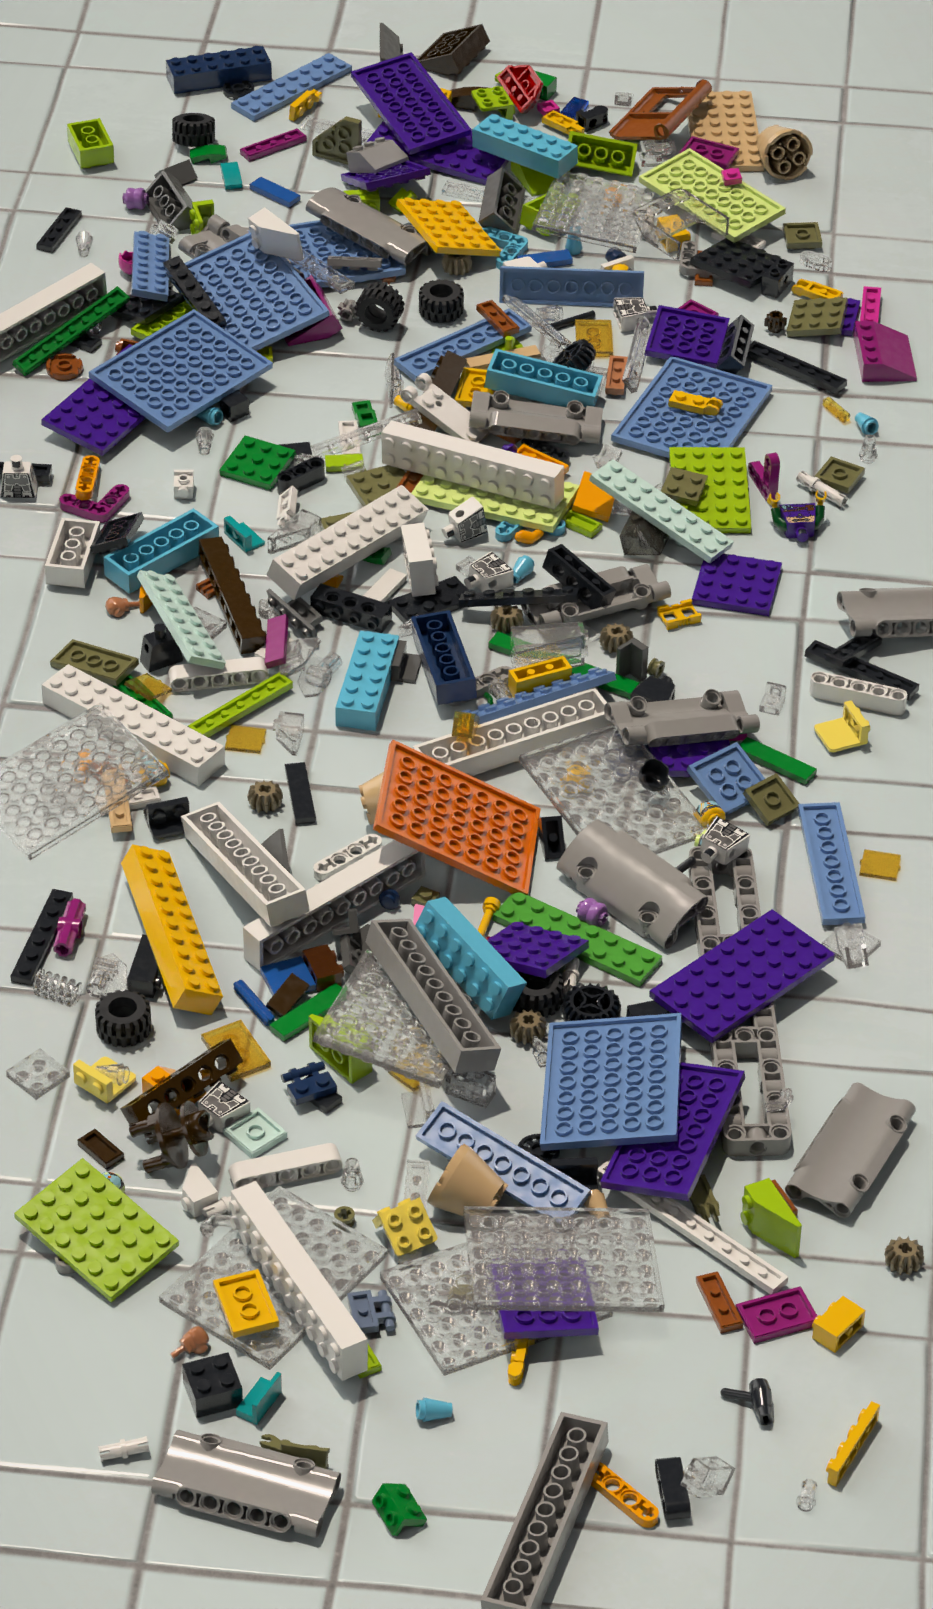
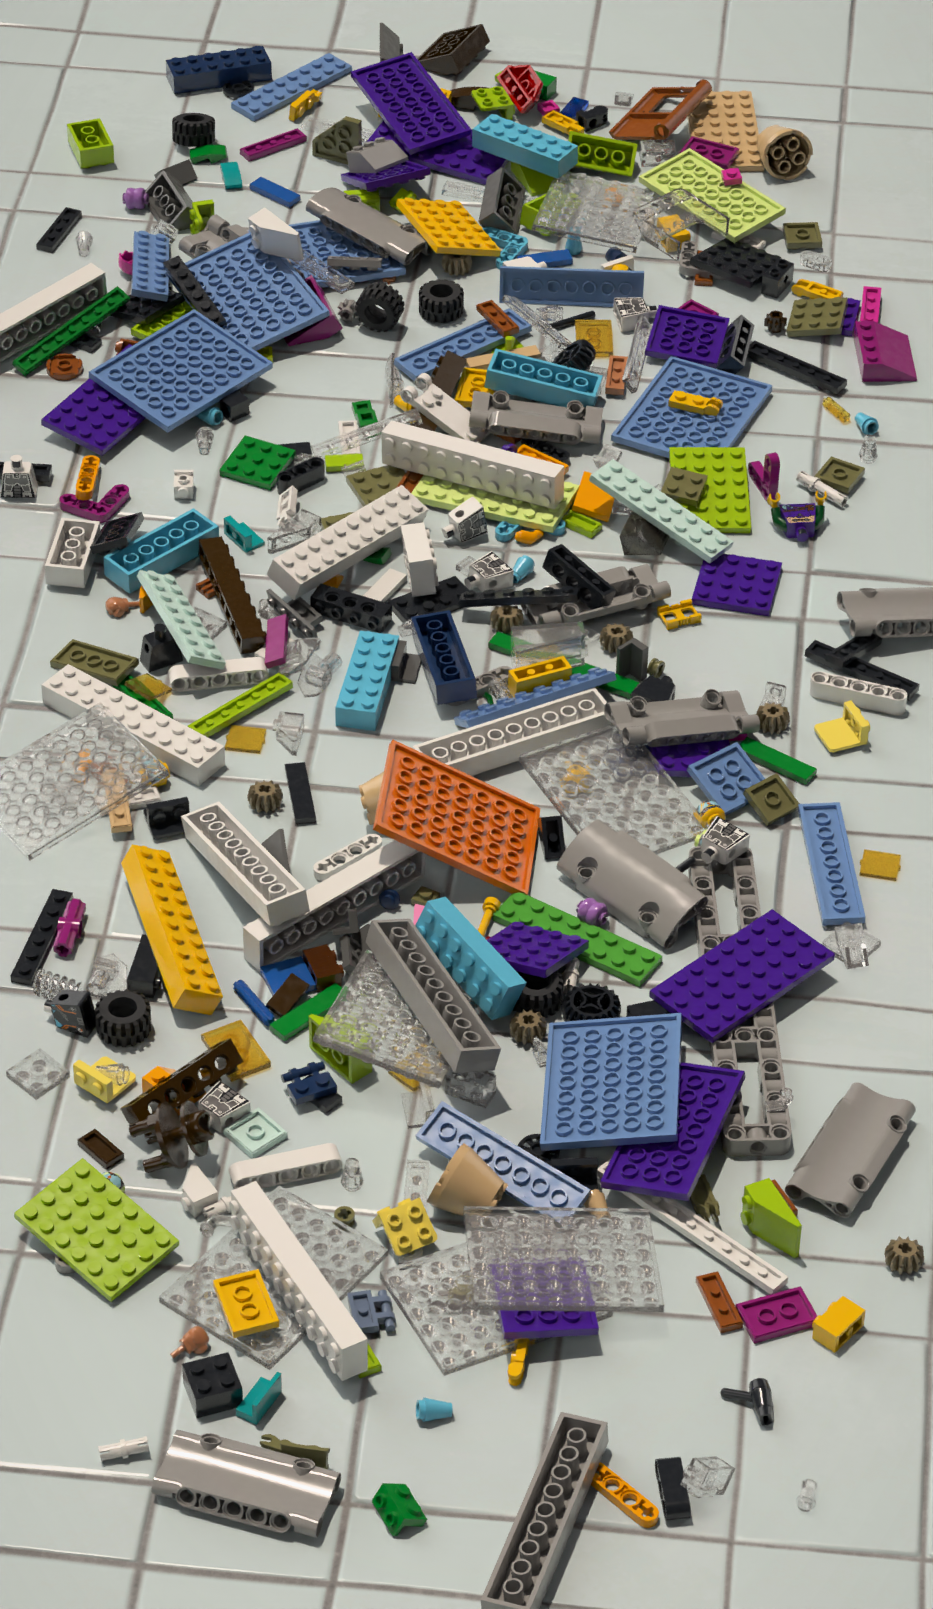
clear yellow slope [452,711,480,743] -> none
black hair [638,759,670,792] -> none
yellow plate [826,1401,880,1487] -> none
none -> black torso [44,990,96,1038]
none -> dark tan gear [756,702,790,735]

